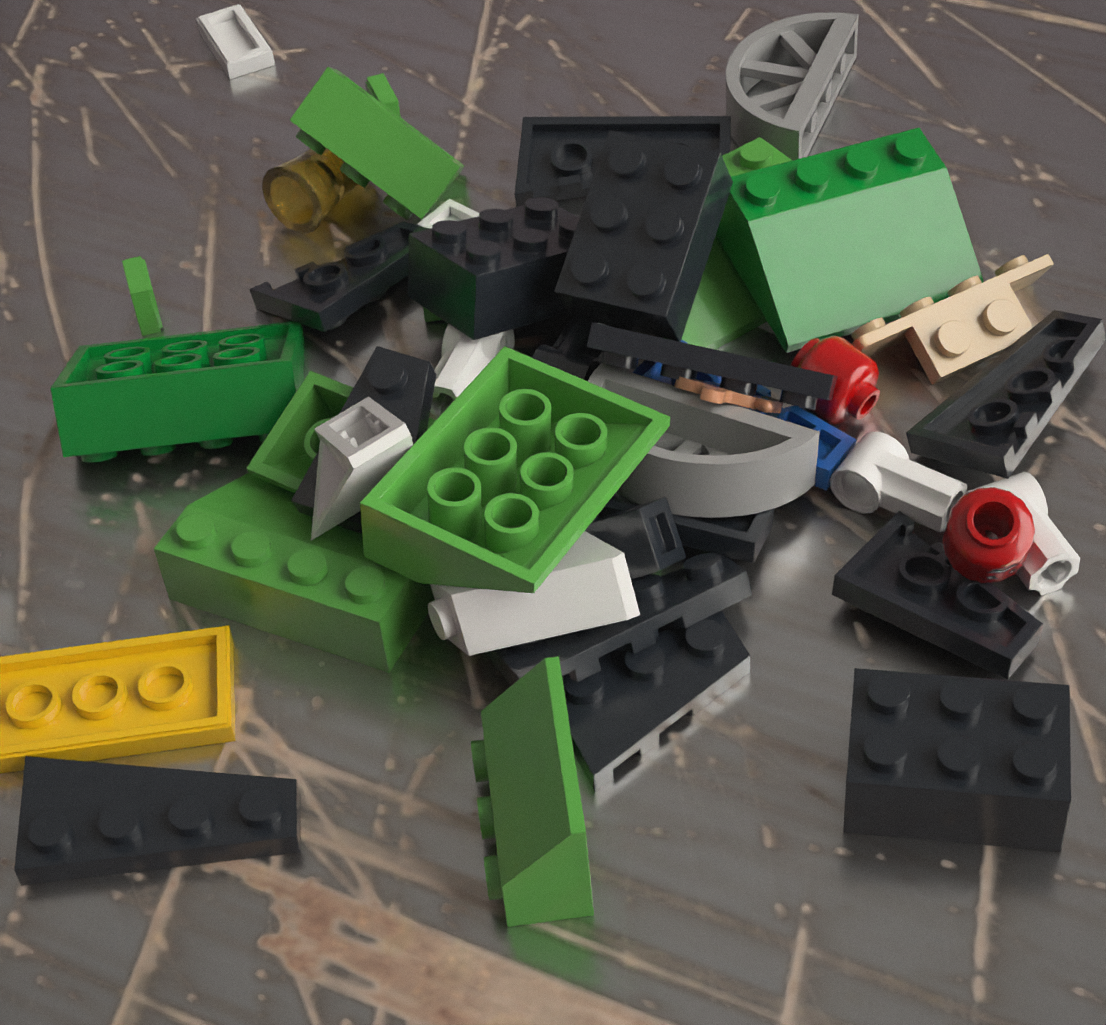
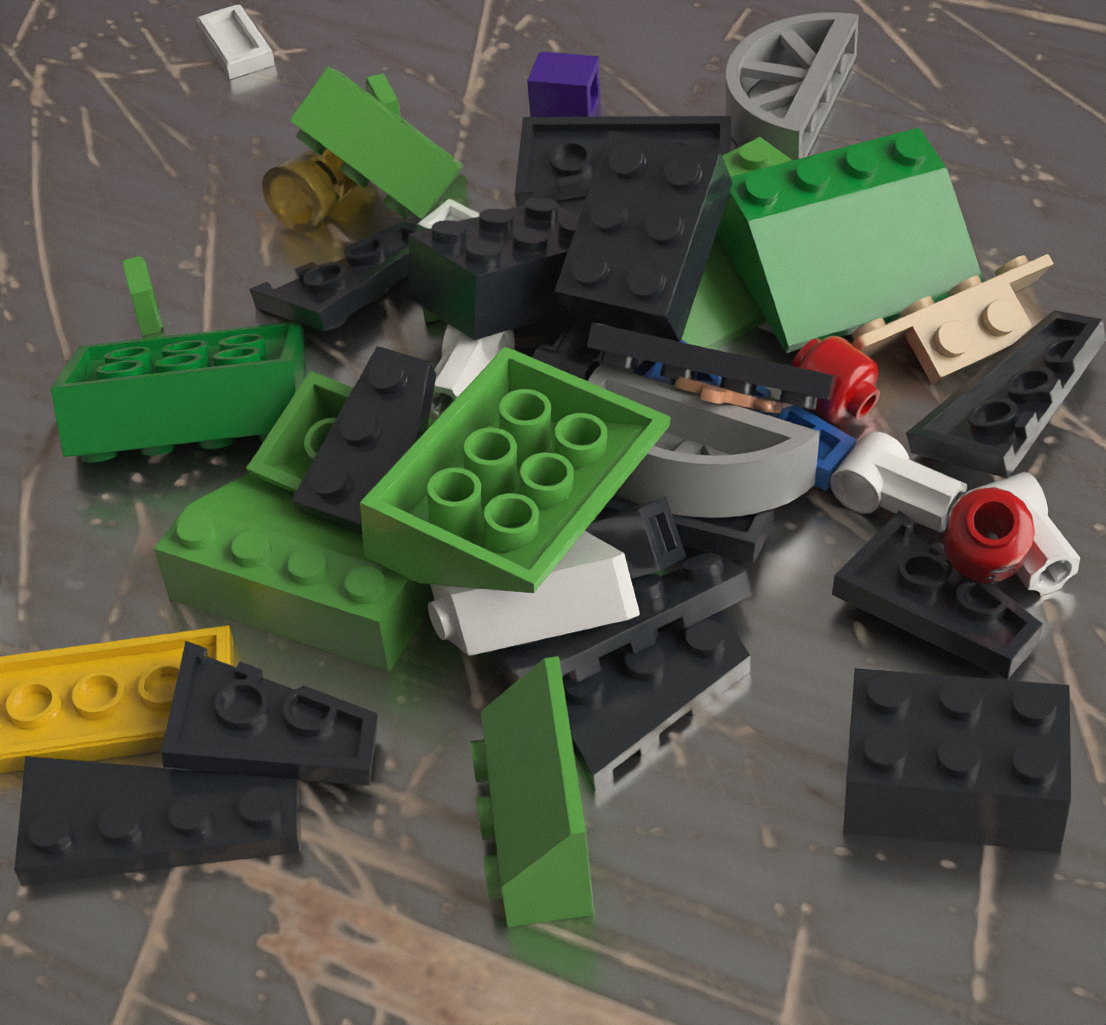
white slope [311,397,413,541] -> none
none -> black wing [161,641,378,786]
none -> dark purple panel [527,52,601,117]

